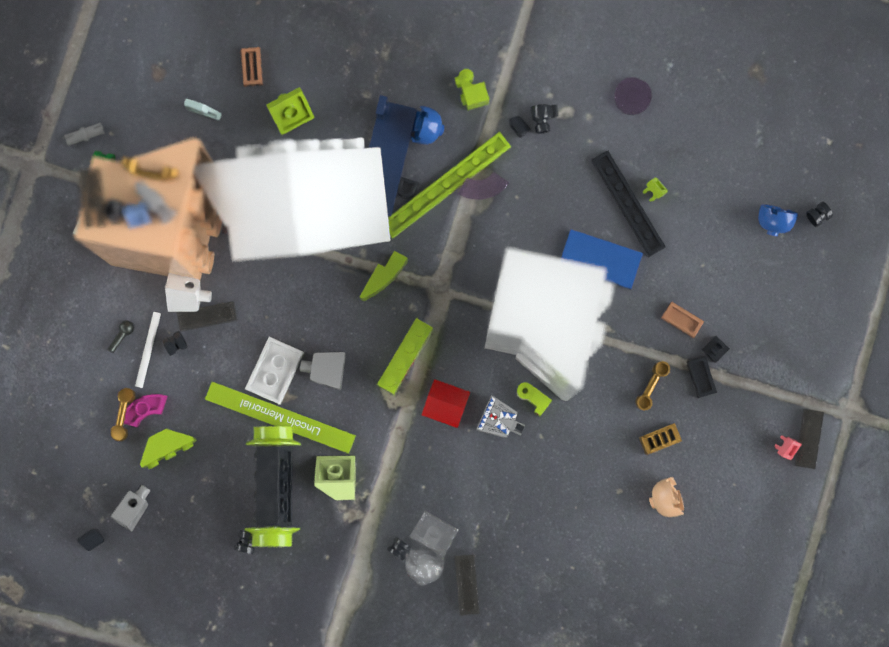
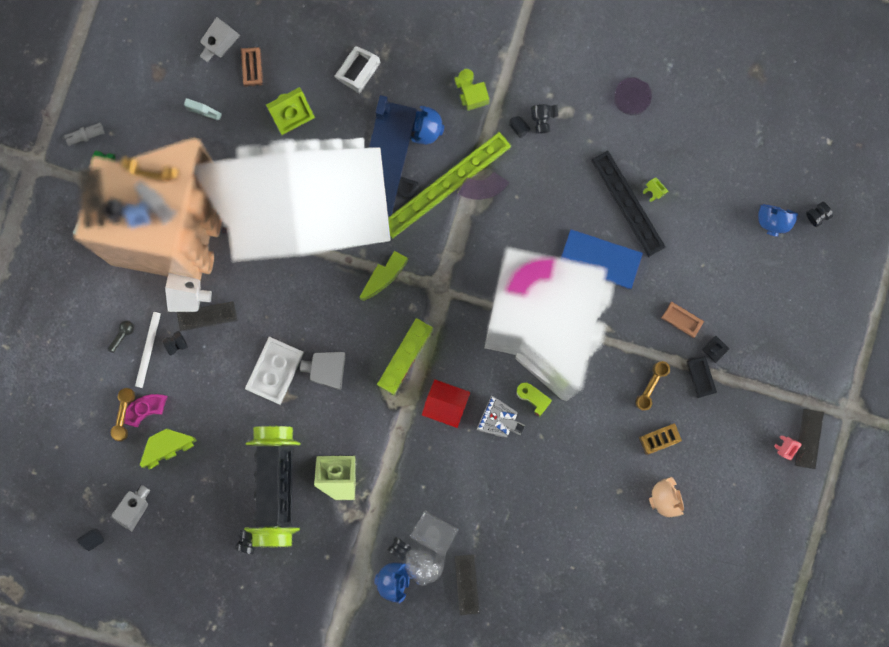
lime tile [205,382,356,454] -> none
none -> light grey torso [199,17,240,62]
none -> white tile [334,46,380,94]
none -> blue cylinder [375,562,410,603]
none -> dark pink tile [505,258,556,297]

